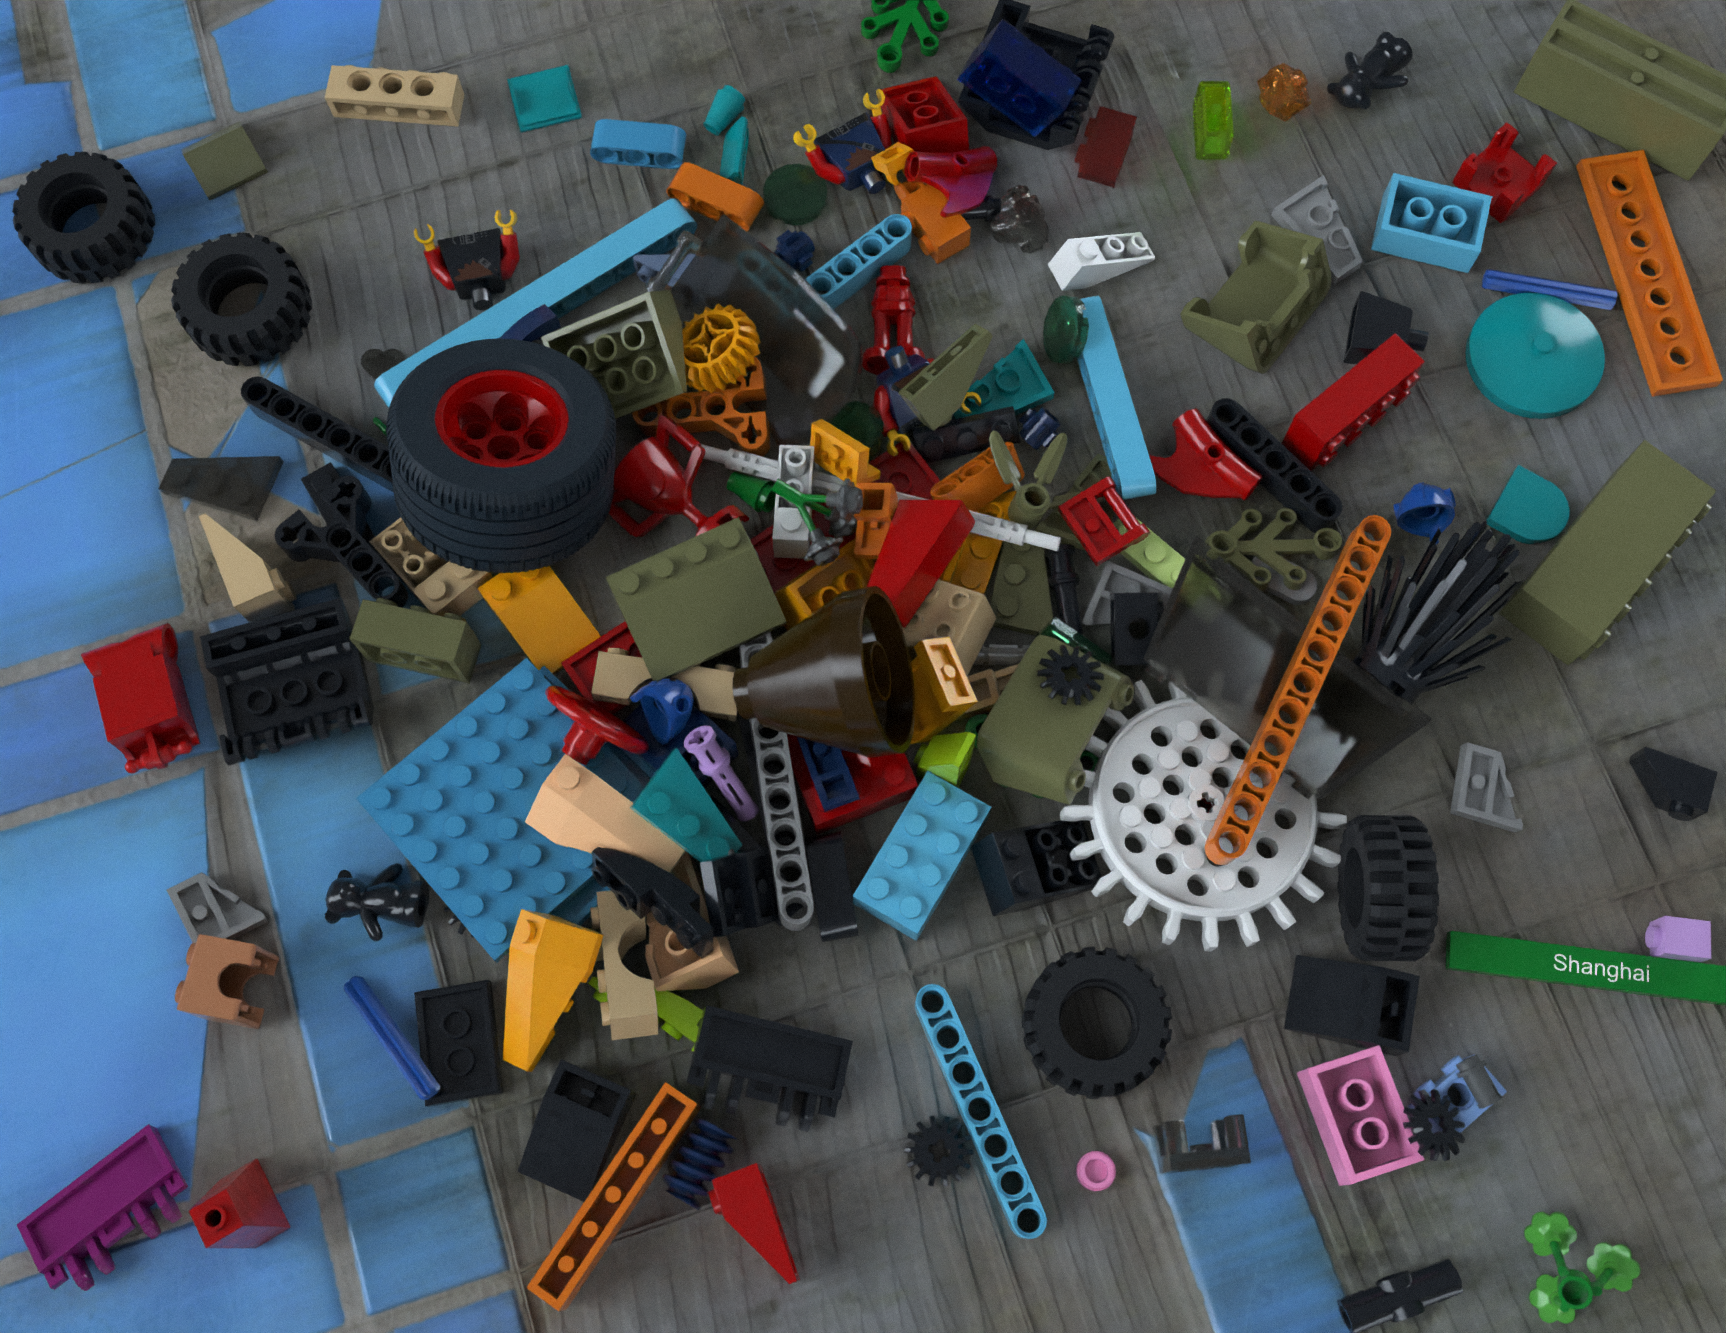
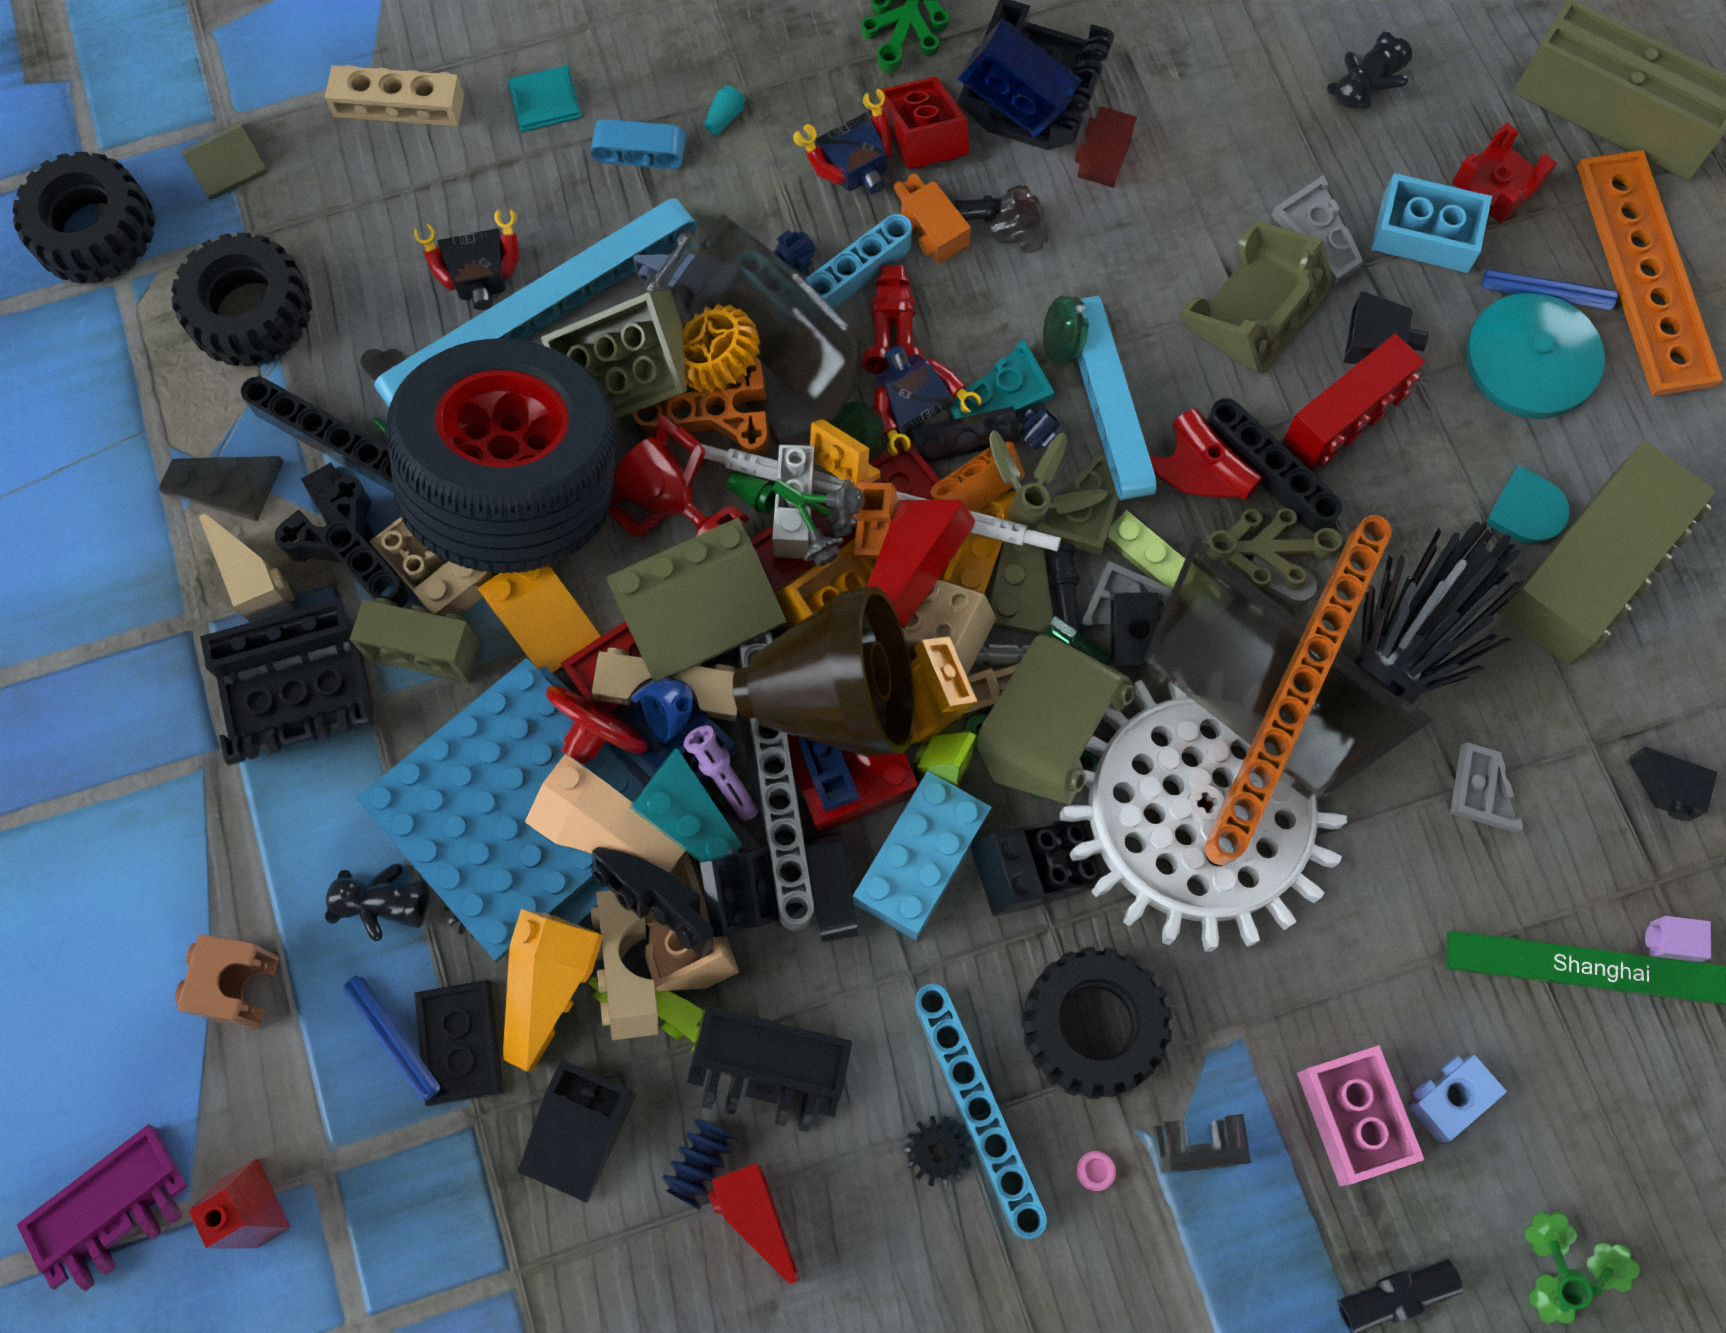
red piece [81,623,201,774] -> none
light grey wing [167,872,268,943] -> none
dark blue slope [501,304,561,342] -> none
orange brick [526,1082,701,1311] -> none
orange beam [666,162,764,232] -> none
teal slope [719,116,750,185] -> none
clear green tile [763,163,828,226] -> none
light orange tile [871,142,914,186] -> none
olive slope [898,324,993,431] -> none
red pin [905,146,997,218] -> none
black gear [1037,645,1104,706] -> none
white slope [1048,232,1155,291] -> none
red plate [1058,476,1150,566] -> none
clear neon green brick [1192,81,1234,160] -> none
clear orange brick [1257,62,1312,122] -> none
black slope [1283,955,1420,1056] -> none
black tyre [1337,815,1439,962] -> none
blue helmet [1394,482,1456,544] -> none
black gear [1403,1089,1465,1161] -> none
dark grey pin [1456,1055,1503,1109] -> none

